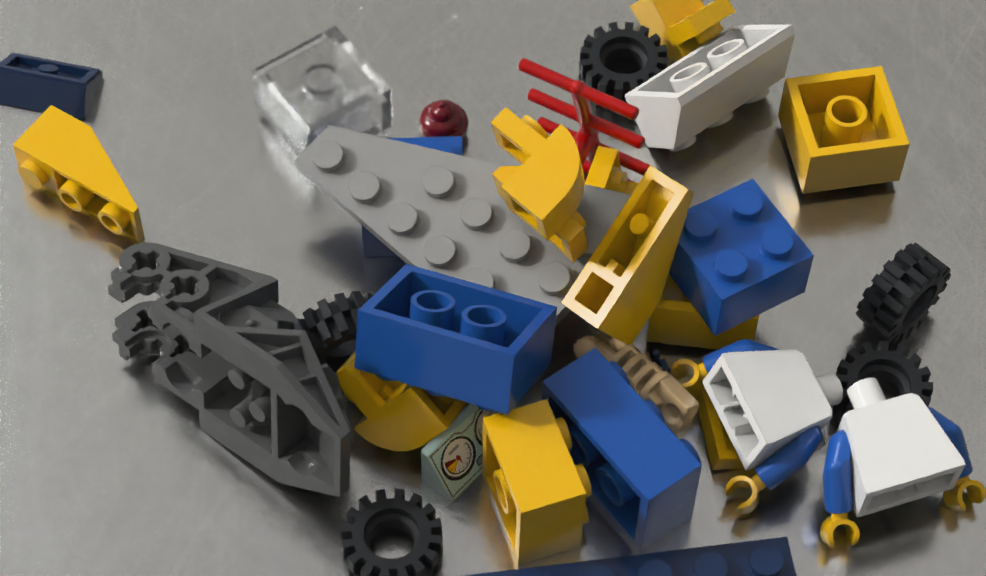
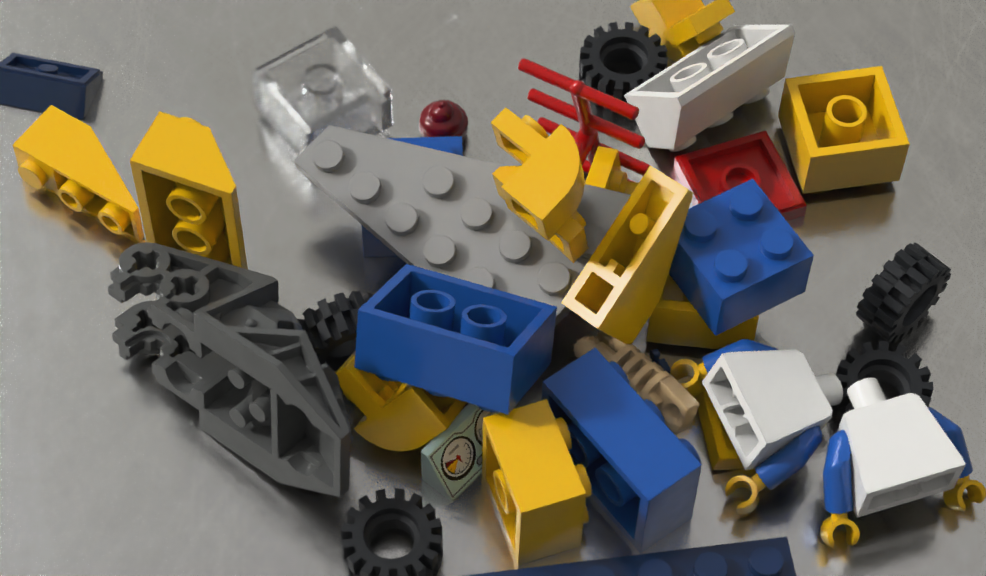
none -> yellow slope [130,111,248,269]
none -> red tile [673,130,807,221]

